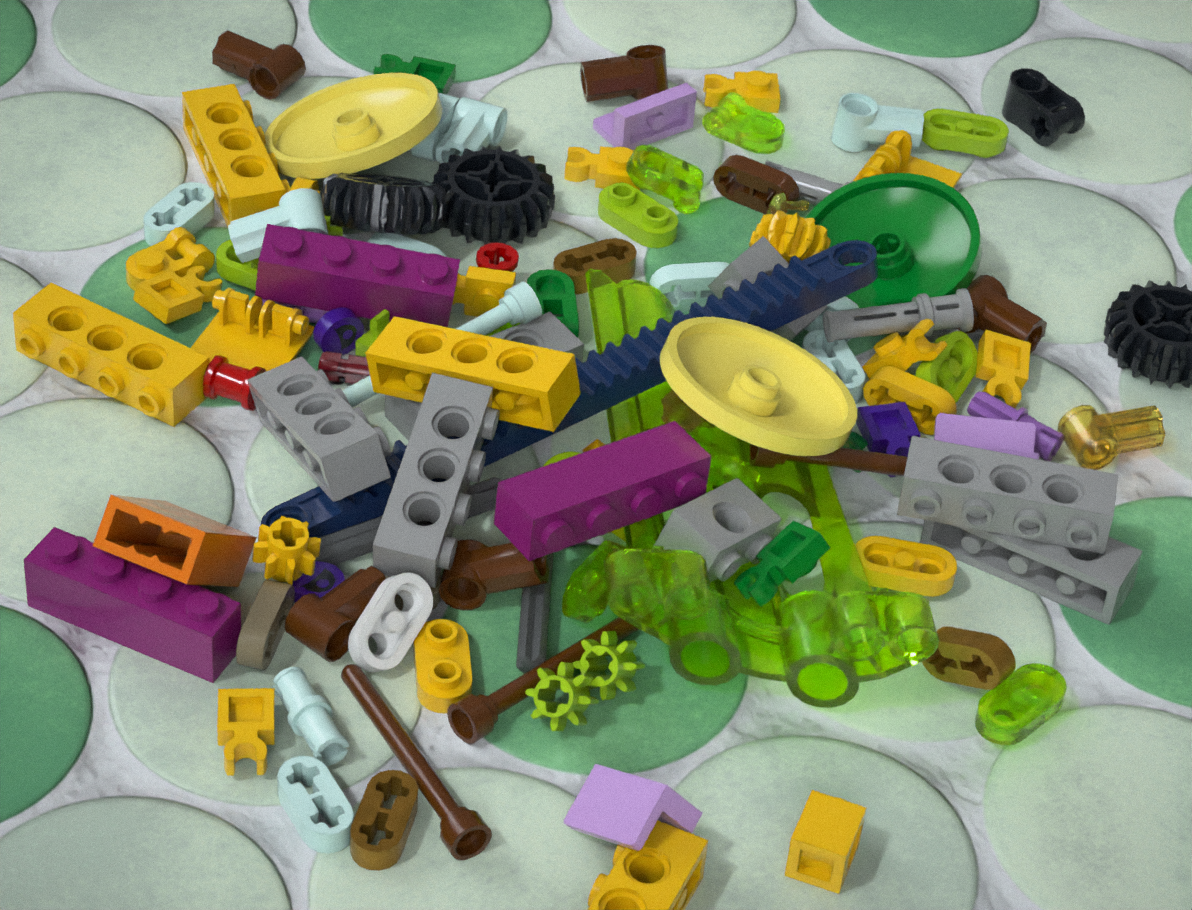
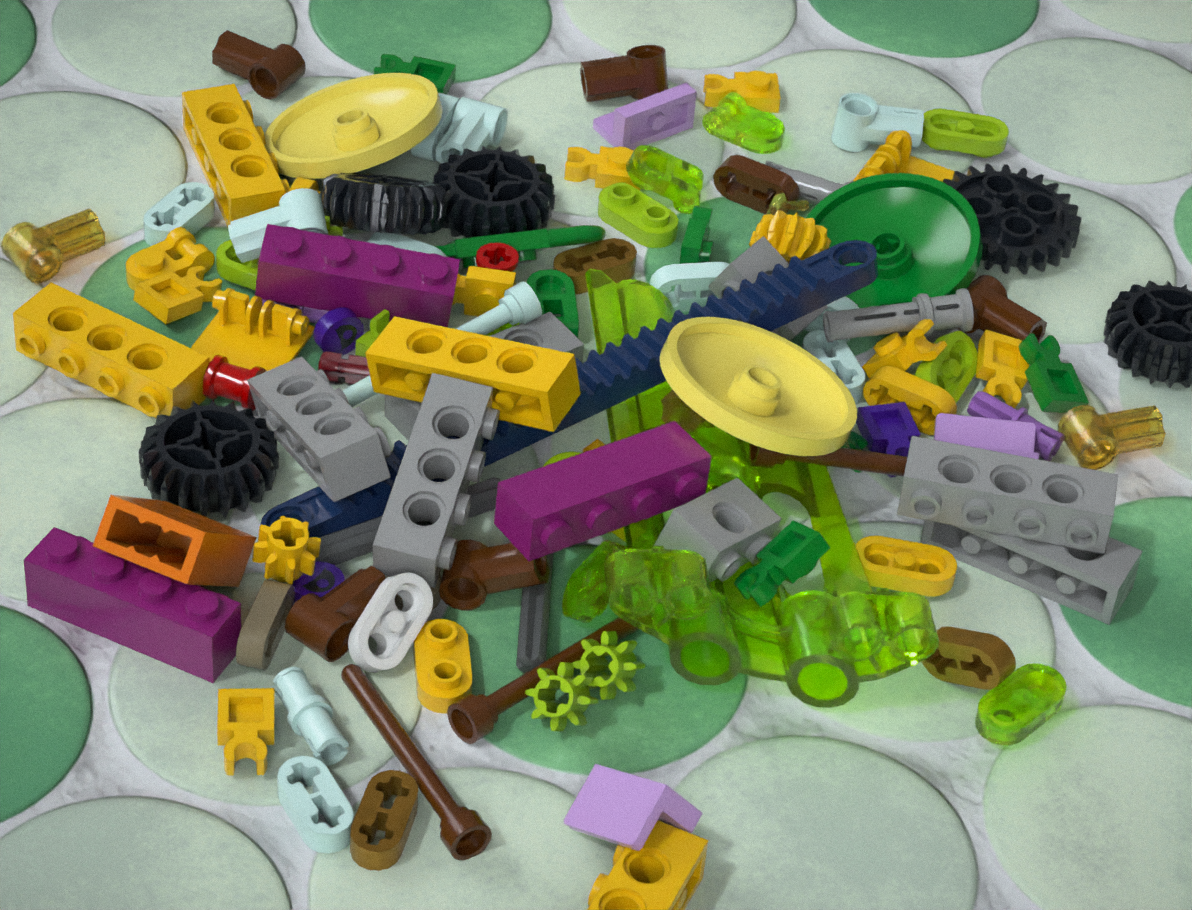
yellow brick [784,790,867,894] -> none
black piece [1002,68,1085,146] -> none
none -> clear yellow piece [1,208,105,283]
none -> black gear [139,399,279,518]
none -> green plate [434,225,606,269]
none -> green plate [679,205,714,264]
none -> black gear [943,164,1082,275]
none -> green plate [1019,333,1089,414]

